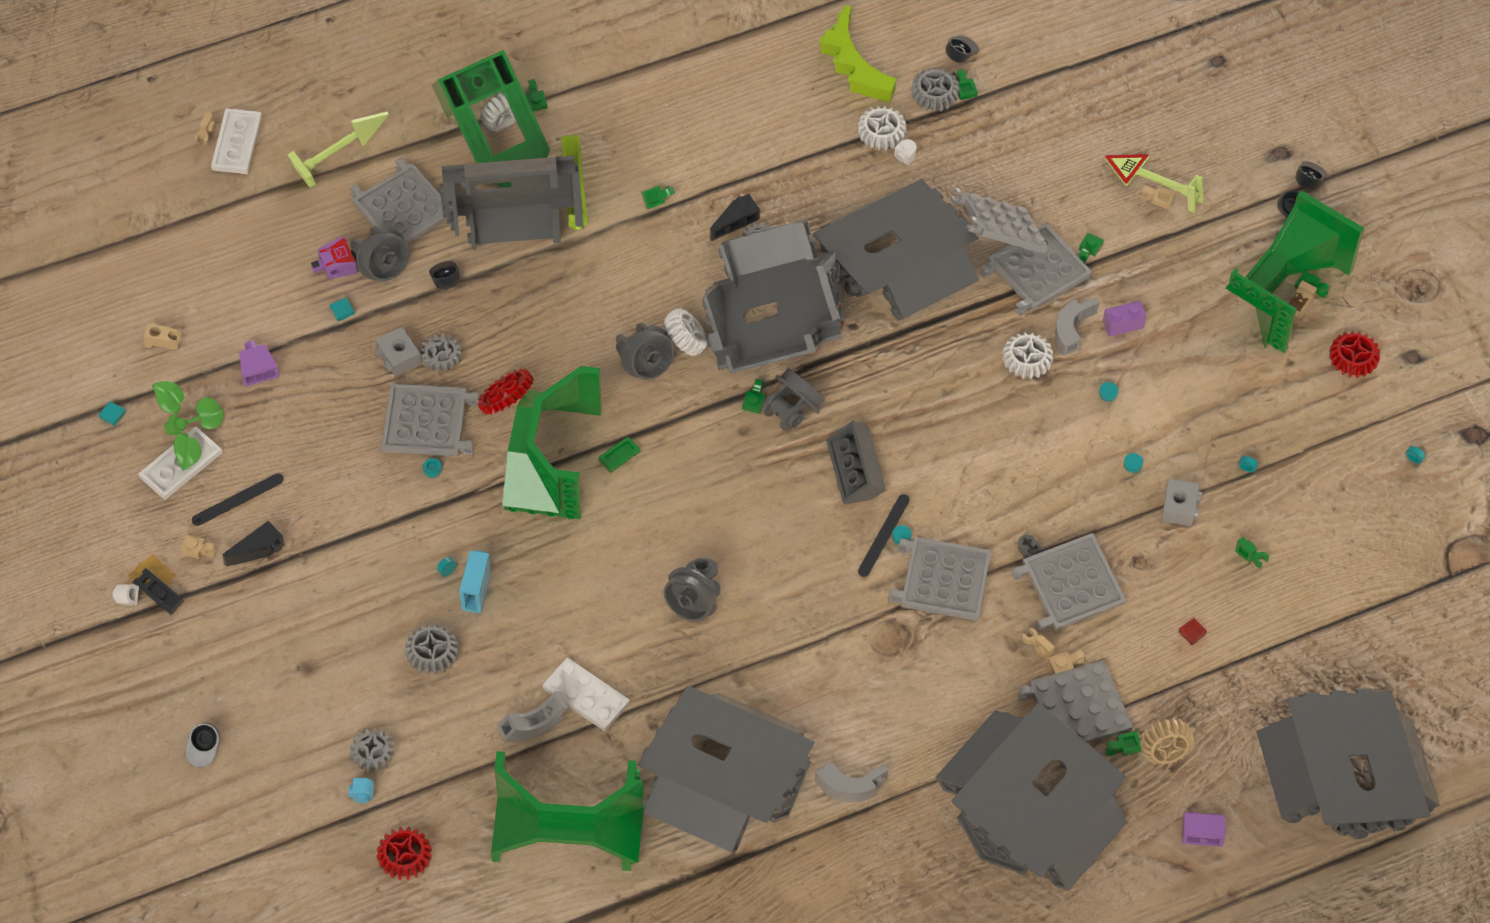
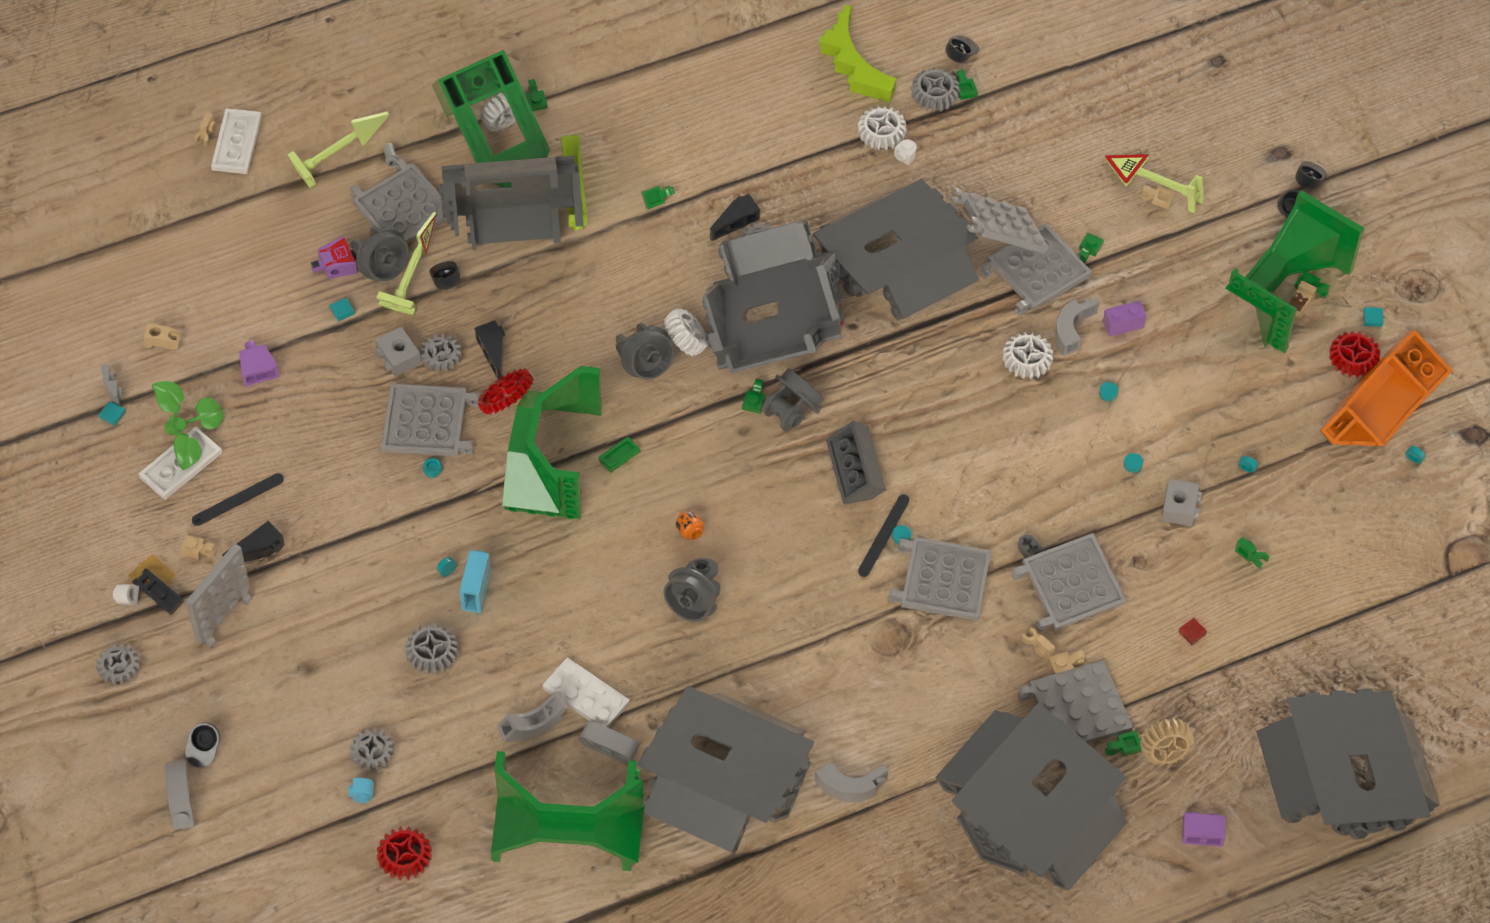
none -> light grey gear [96,643,140,685]
none -> light grey slope [101,365,123,406]
none -> light grey arch [165,759,194,830]
none -> light grey plate [186,543,252,649]
none -> yellowish green piece [376,212,437,316]
none -> light grey pin [383,143,399,167]
none -> black slope [474,320,505,380]
none -> light grey beam [578,721,639,764]
none -> orange head [675,511,704,540]
none -> orange slope [1320,330,1453,446]
none -> teal tile [1363,307,1383,327]

